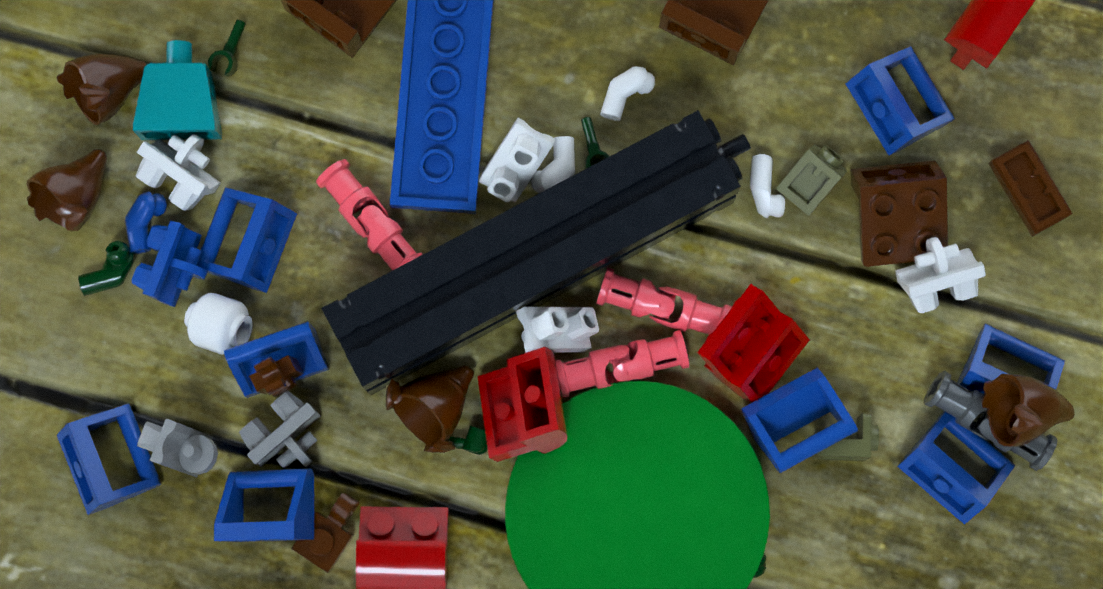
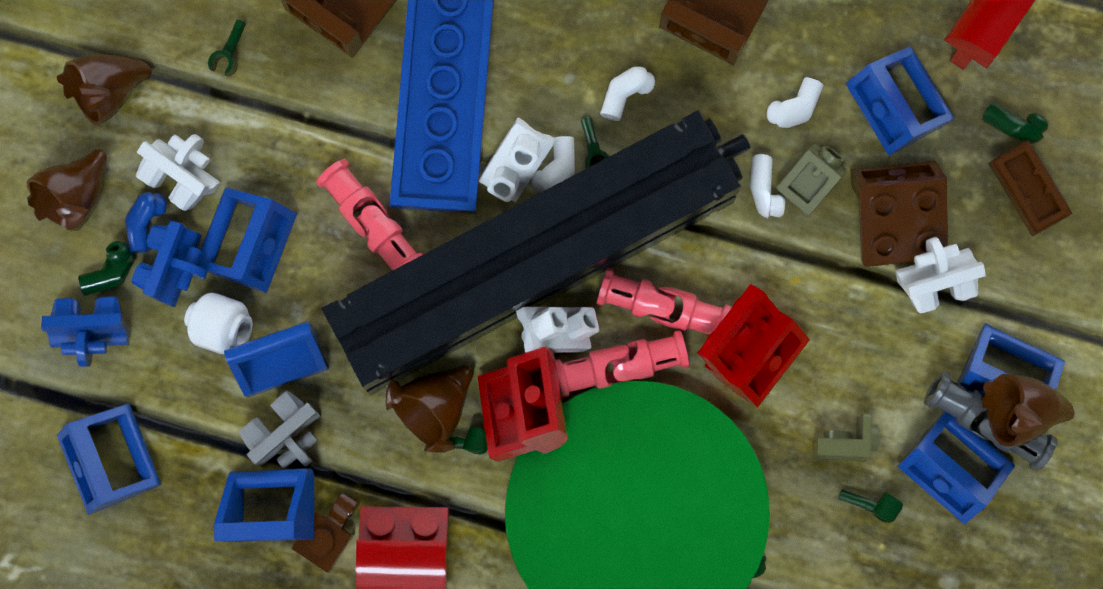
teal torso [133,40,222,140] -> none
light grey hips [137,419,218,478] -> none
reddish brown plate [249,355,304,397] -> none
blue tile [741,367,858,473] -> none
none -> blue hips [41,297,130,367]
none -> white arm [766,77,824,128]
none -> dark green hand [838,489,903,523]
none -> dark green arm [982,102,1049,144]

